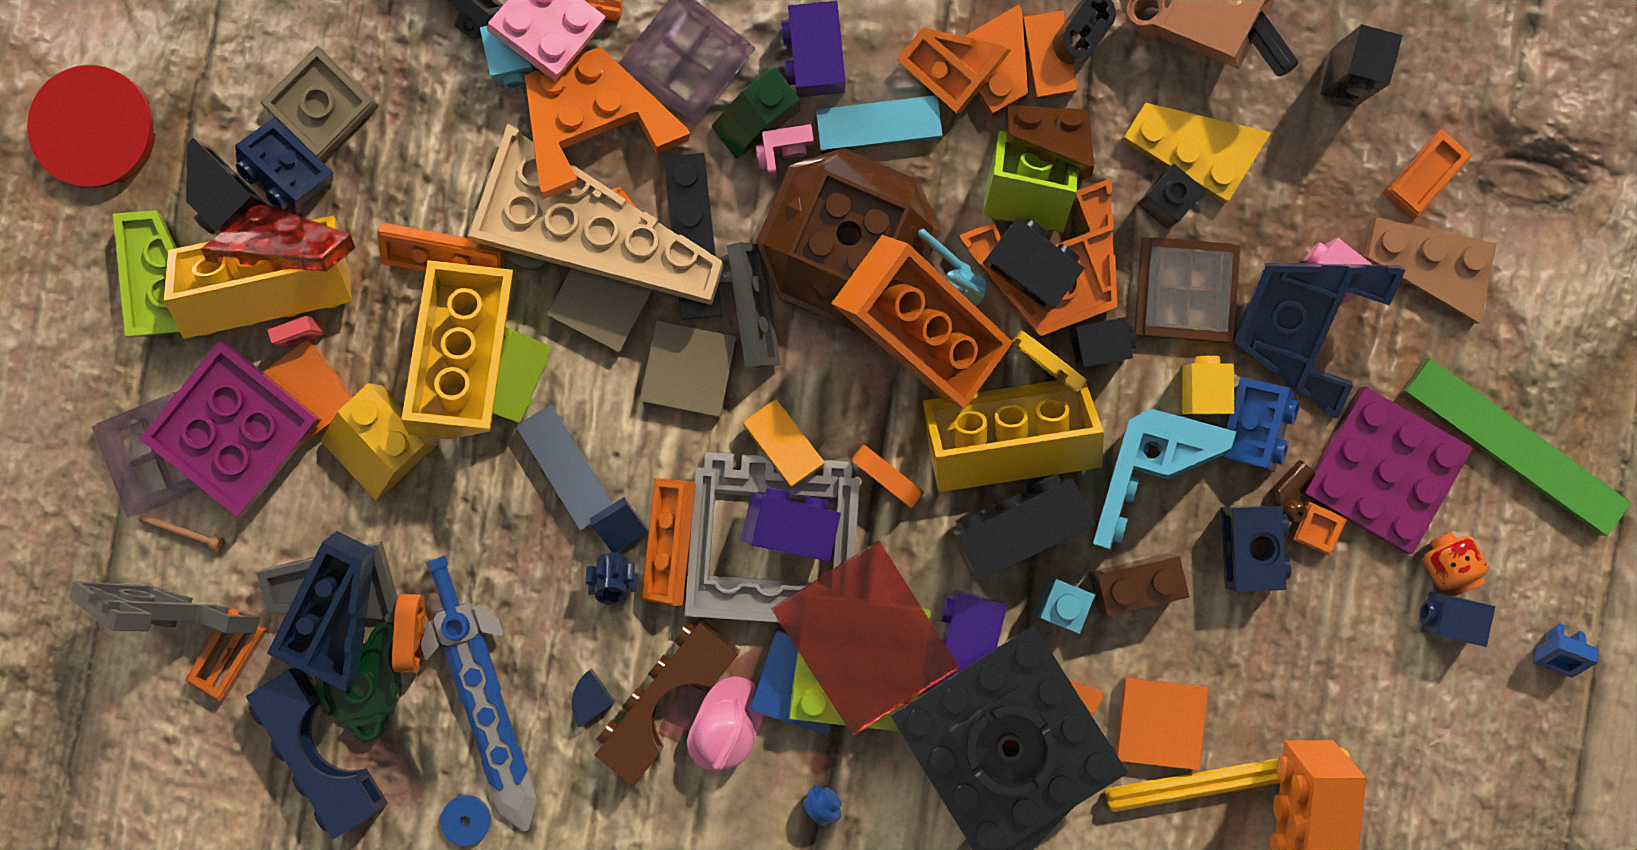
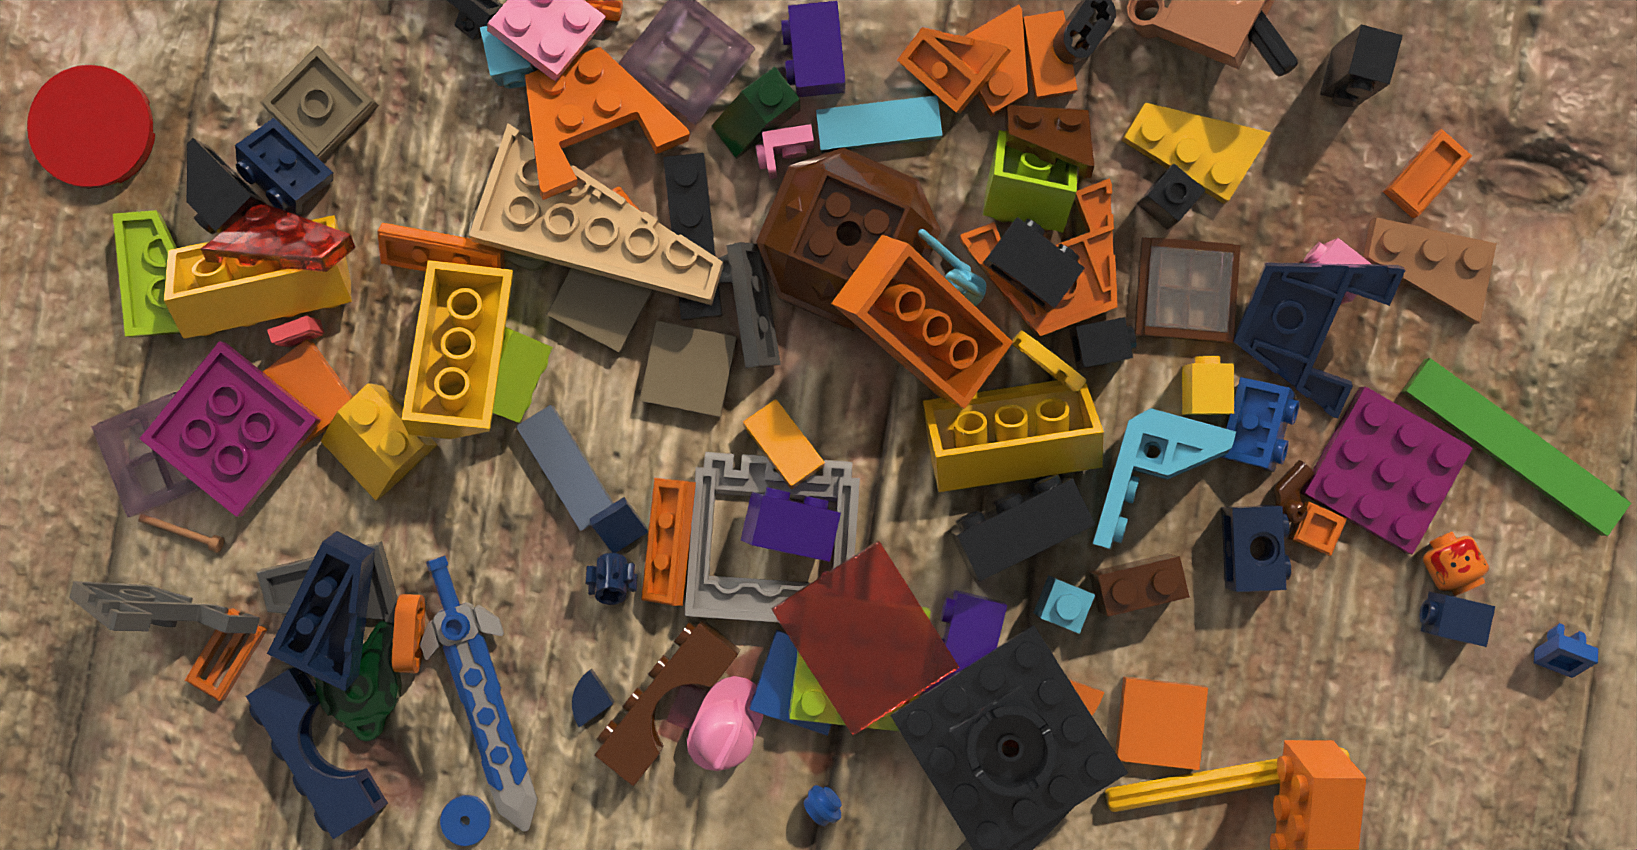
orange beam [851,444,924,509] -> none

